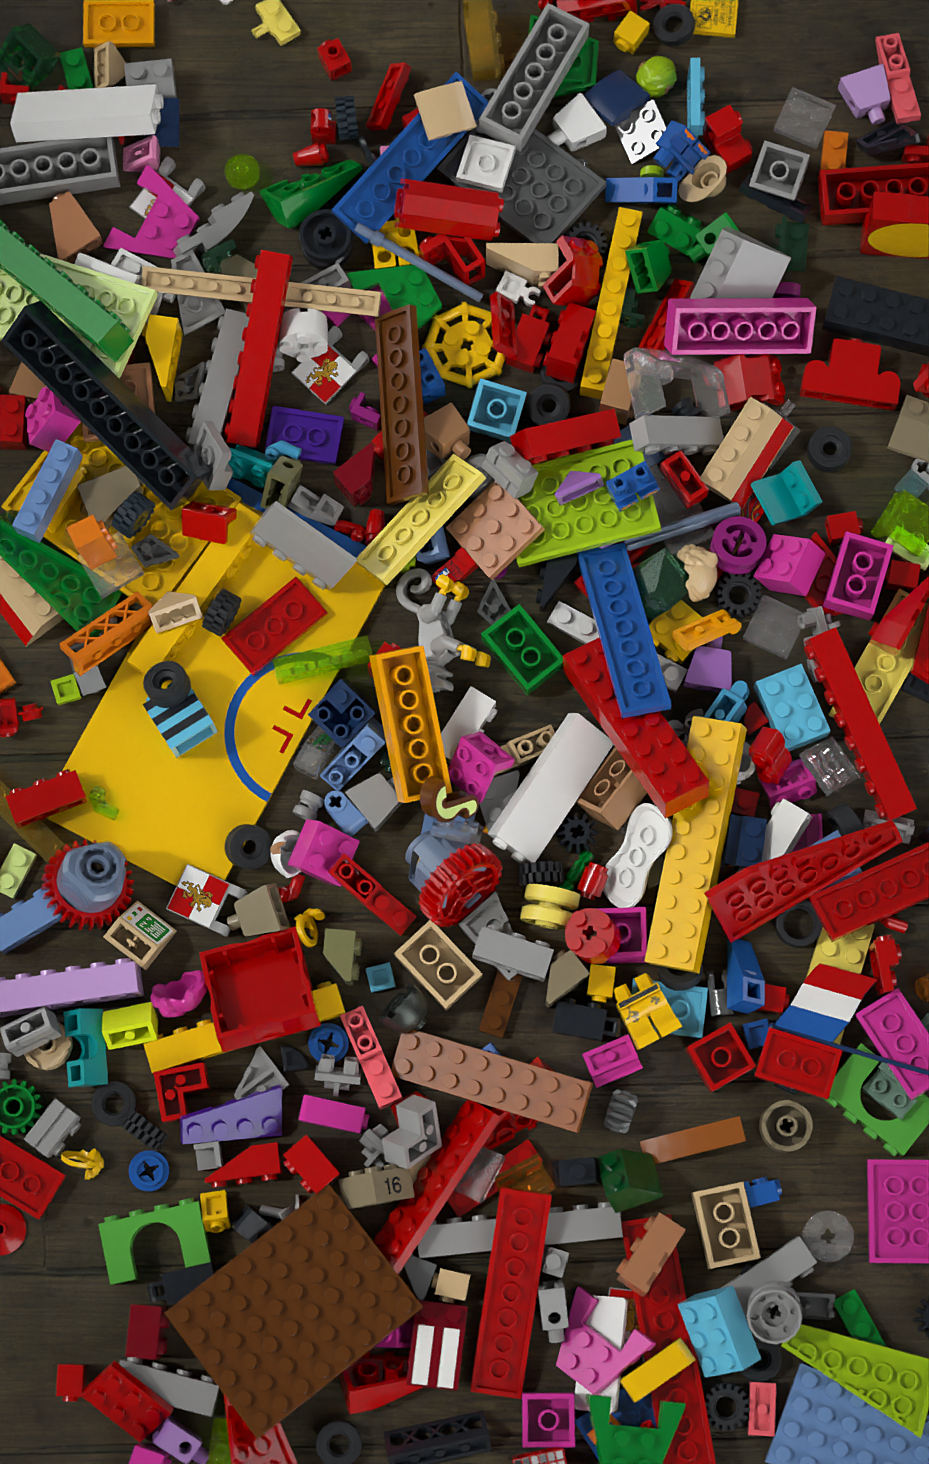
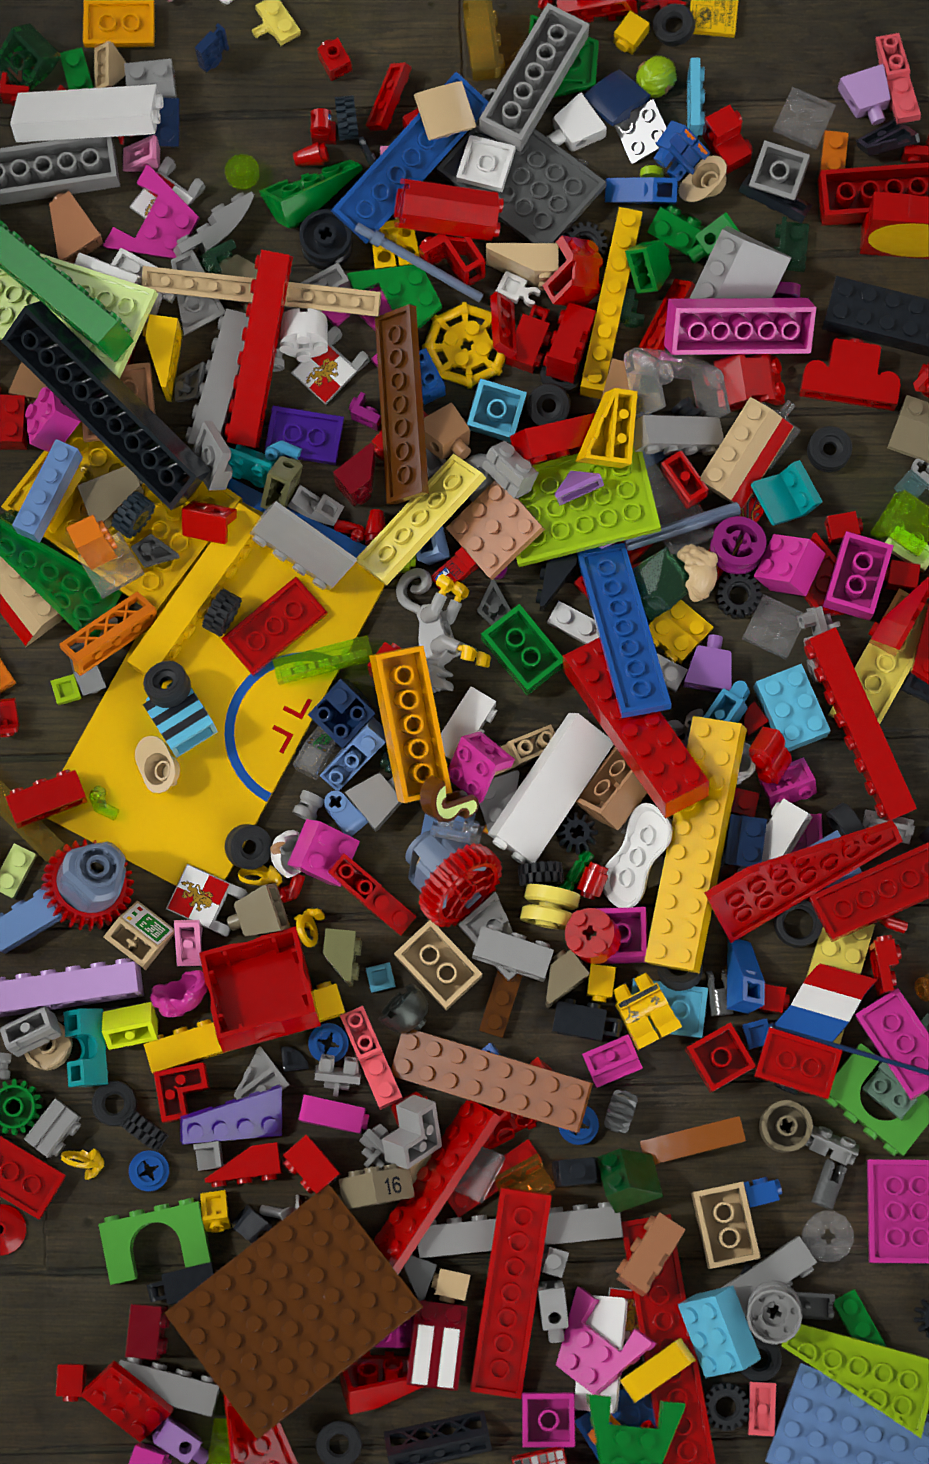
red plate [18,703,43,721] -> none
tan slope [148,591,203,634] -> none
blue hips [606,461,660,512] -> none
light orange plate [672,609,741,652] -> none
clear plate [799,736,861,796] -> none
none -> tan piece [135,736,180,793]
none -> bright pink slope [174,920,203,966]
none -> dark blue plate [195,23,229,73]
none -> yellow piece [238,865,282,888]
none -> blue gear [559,1106,599,1145]
none -> yellow wedge [575,388,638,468]
none -> light grey hinge [805,1126,859,1166]
none -> dark grey hinge [811,1159,847,1210]

